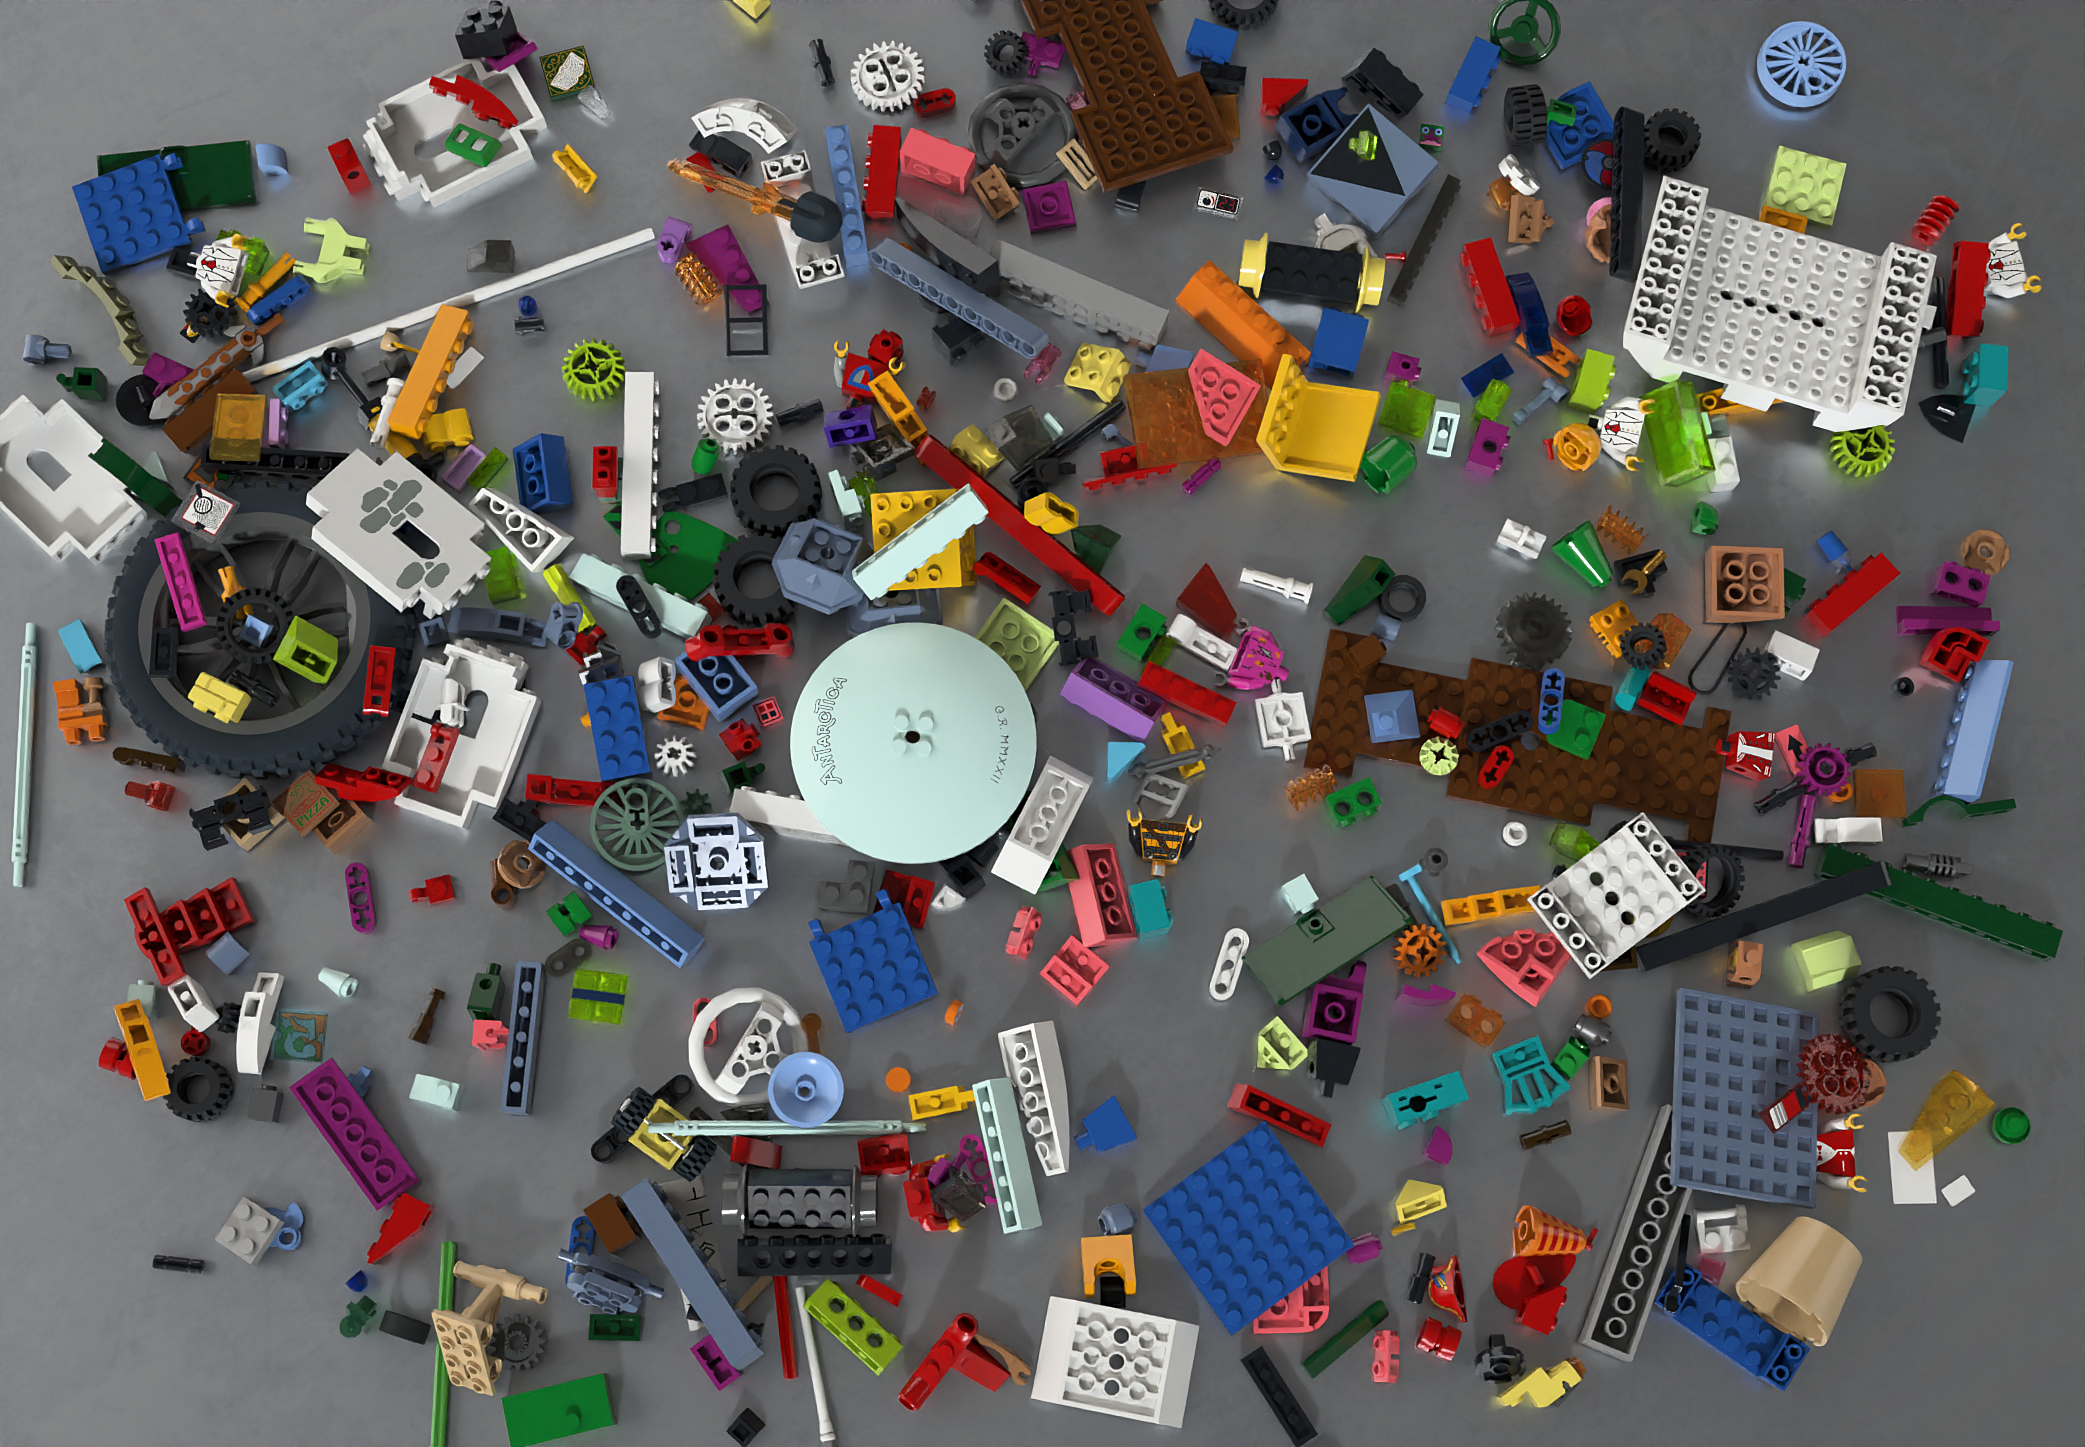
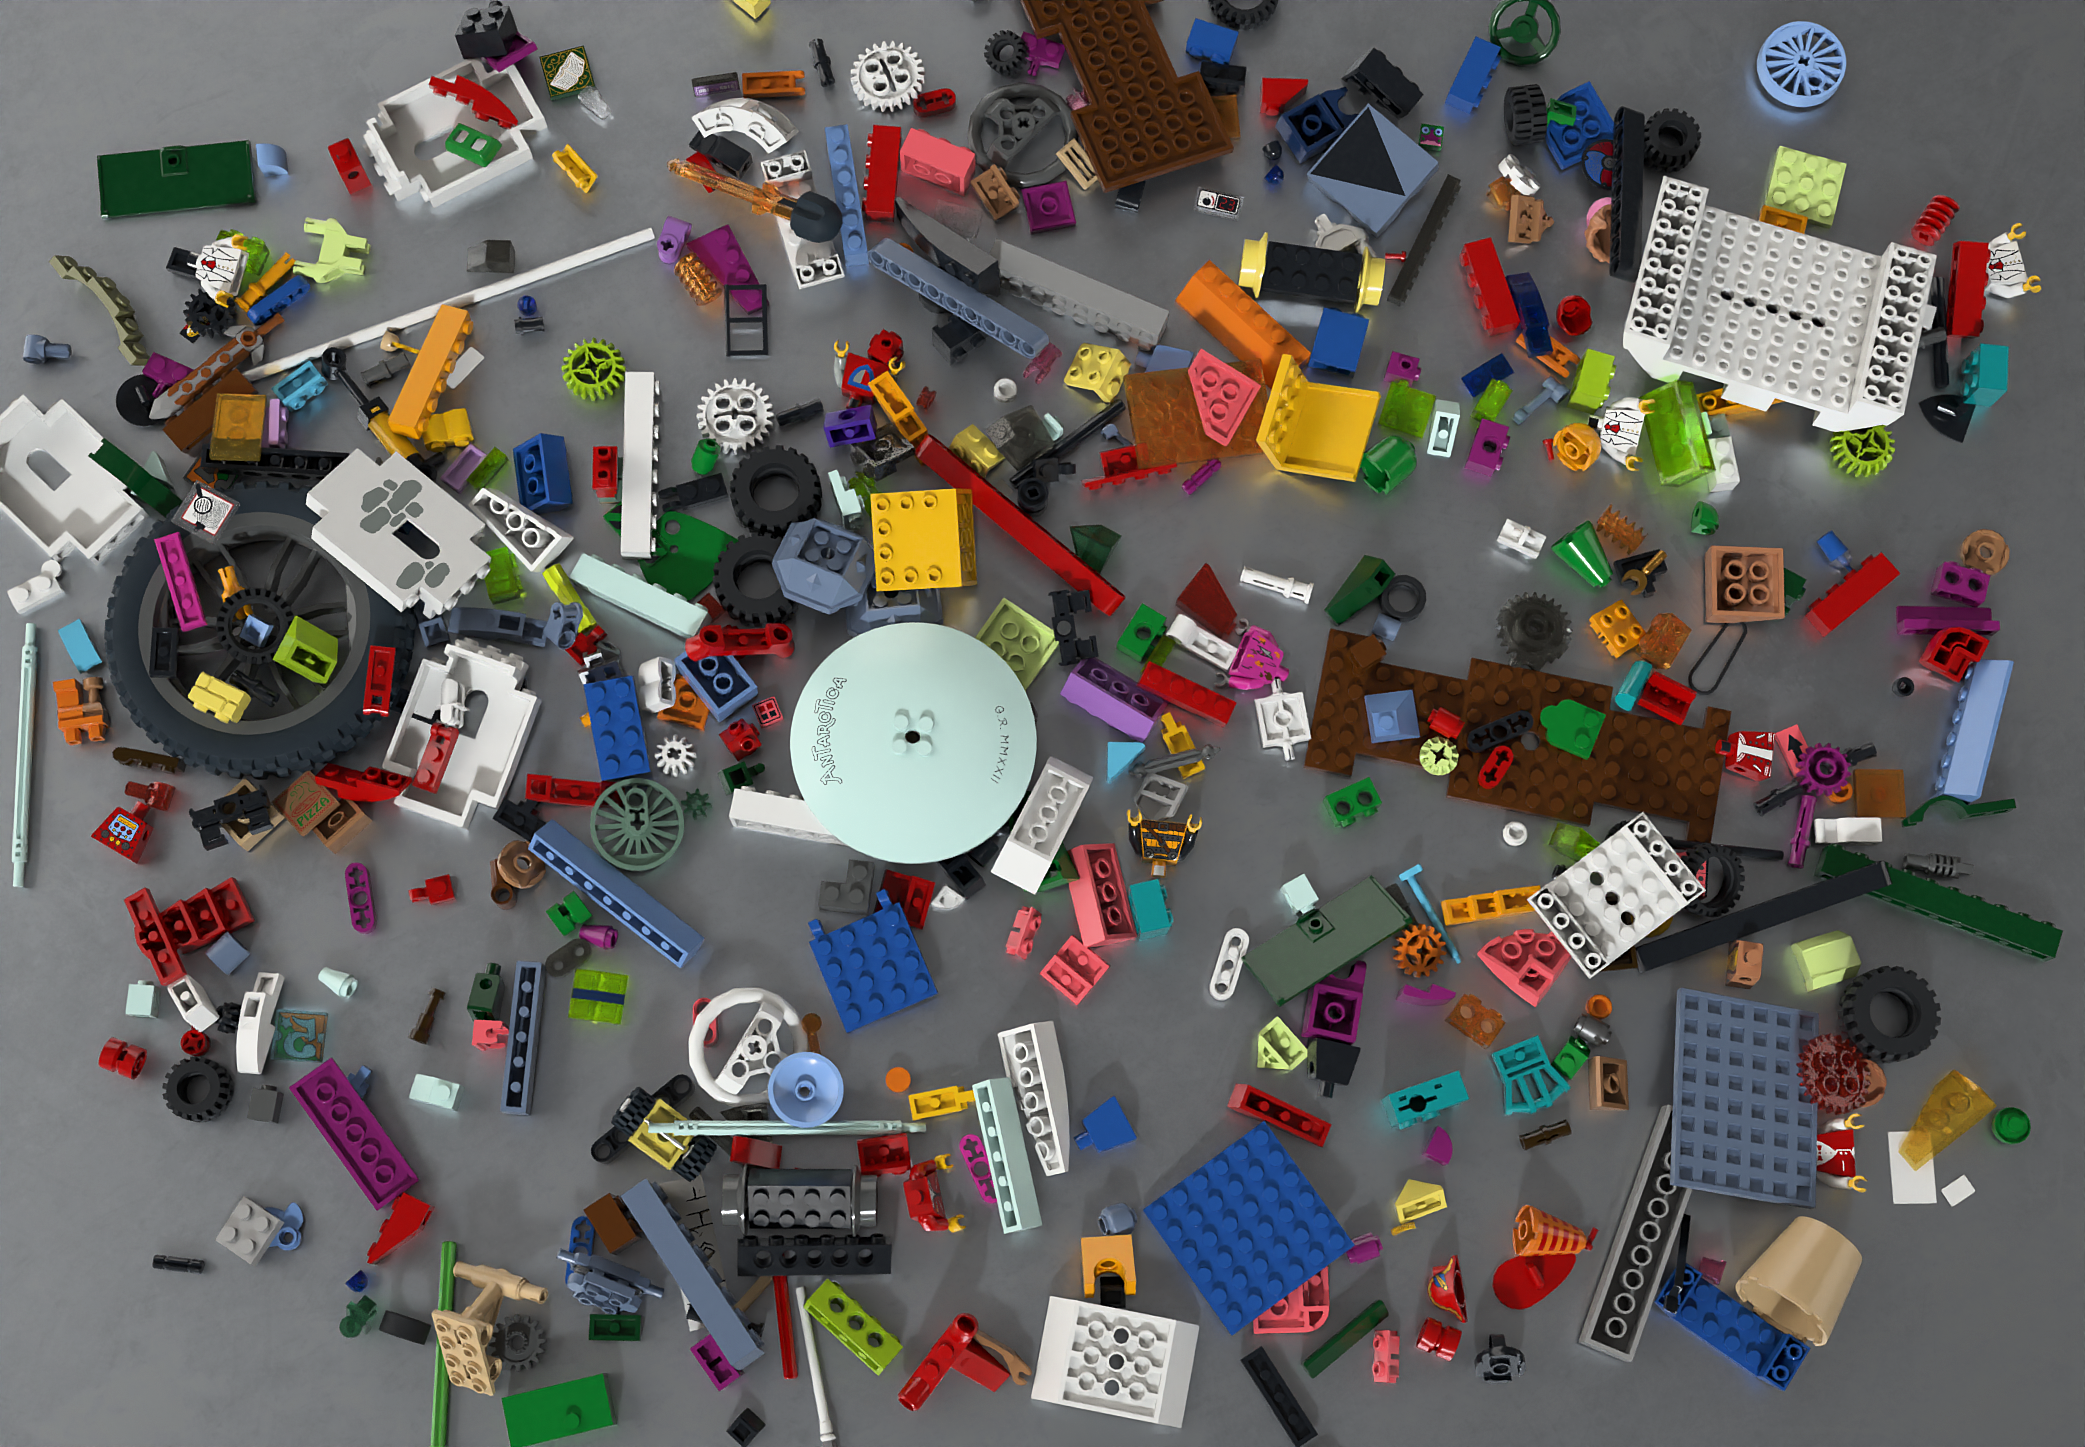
dark green brick [56,367,107,400] -> none
blue plate [72,153,206,275] -> none
light orange slope [114,999,170,1101] -> none
white pin [369,378,405,450] -> none
black beam [616,575,663,639] -> none
piece [664,812,769,910] -> none
light aqua brick [852,483,989,600] -> none
red beam [855,1274,903,1307] -> none
magenta plate [927,1151,968,1199] -> none
clear smoke bracket [930,1165,986,1222] -> none
orange tile [945,999,964,1026] -> none
red plate [973,552,1041,604] -> none
yellow brick [1024,492,1079,536] -> none
clear orange piece [1283,764,1338,811] -> none
clear neon green tile [1349,131,1377,160] -> none
black axle [1407,1252,1436,1304] -> none
flat silver brick [1419,848,1448,877] -> none
light yellow plate [1497,1356,1587,1408] -> none
red slope [1514,1284,1567,1335] -> none
blue beam [1538,668,1565,734] -> none
black tyre [1620,623,1667,670] -> none
white plate [1693,1204,1751,1254] -> none
black gear [1727,647,1781,700] -> none
slope [1758,1083,1809,1134] -> none
white hinge [1761,630,1820,681] -> none
none -> white hinge [7,560,64,614]
none -> red torso [91,801,153,864]
none -> tile [691,72,740,97]
none -> orange hinge [742,70,805,98]

